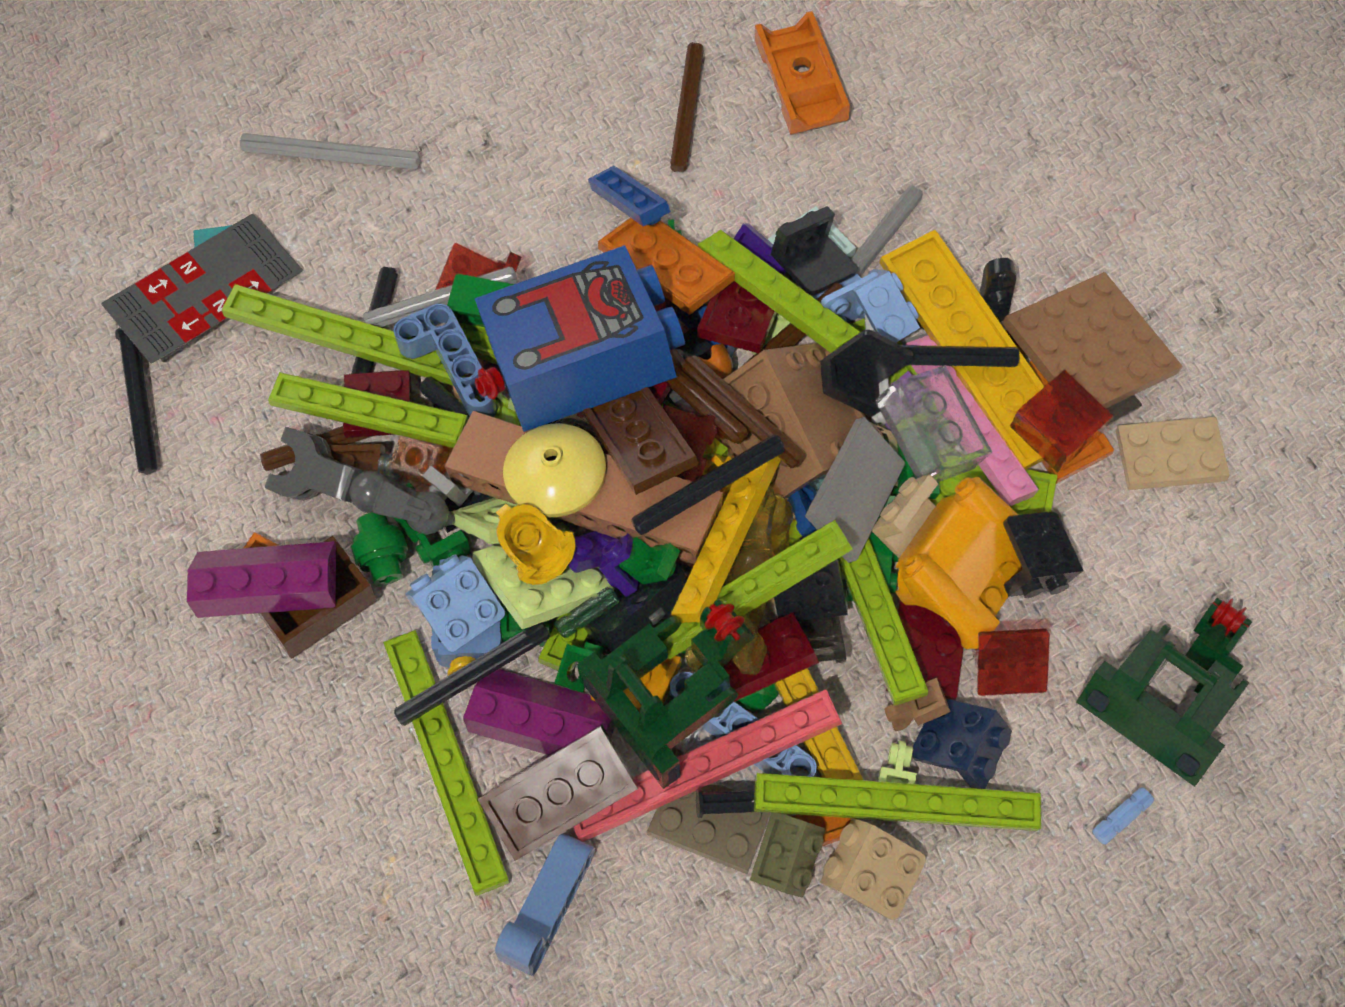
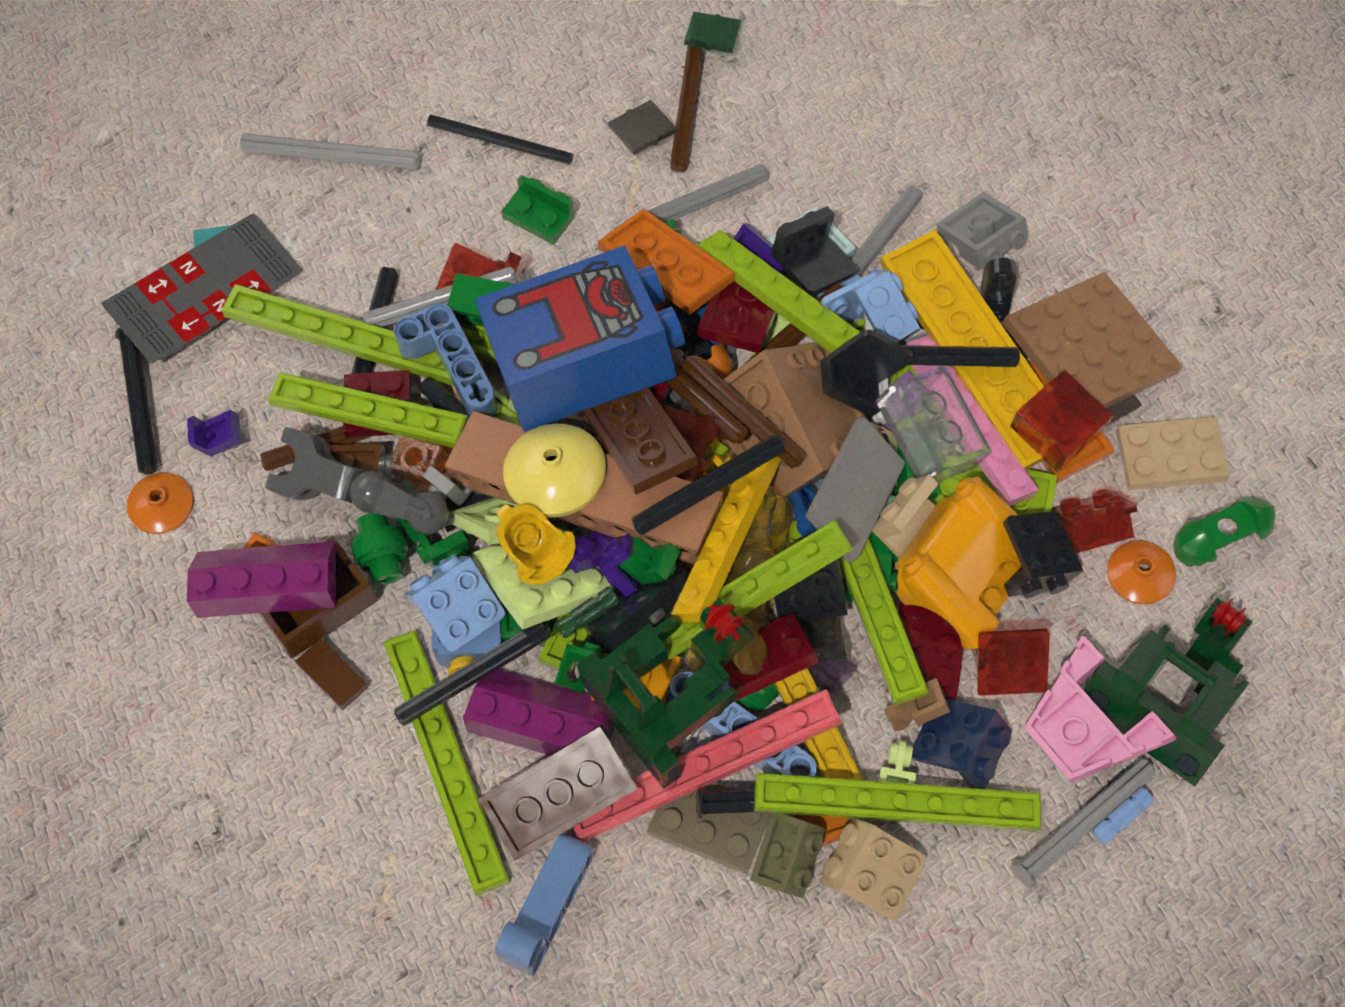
red plate [475,367,505,400] -> none
blue plate [588,165,671,227] -> none
orange piece [755,11,850,135] -> none
none -> orange dish [127,472,194,534]
none -> dark purple bracket [187,410,242,457]
none -> reddish brown tile [295,638,368,711]
none -> black piece [427,114,574,165]
none -> green bracket [501,175,574,245]
none -> clear smoke piece [608,100,677,155]
none -> light grey axle [625,164,768,223]
none -> clear green piece [684,11,741,53]
none -> bracket [808,645,858,700]
none -> light grey plate [936,192,1028,270]
none -> light grey axle [1011,758,1155,888]
none -> bright pink wing [1024,635,1176,783]
none -> clear red bracket [1051,489,1138,553]
none -> orange dish [1107,541,1176,605]
none -> green piece [1173,497,1275,567]

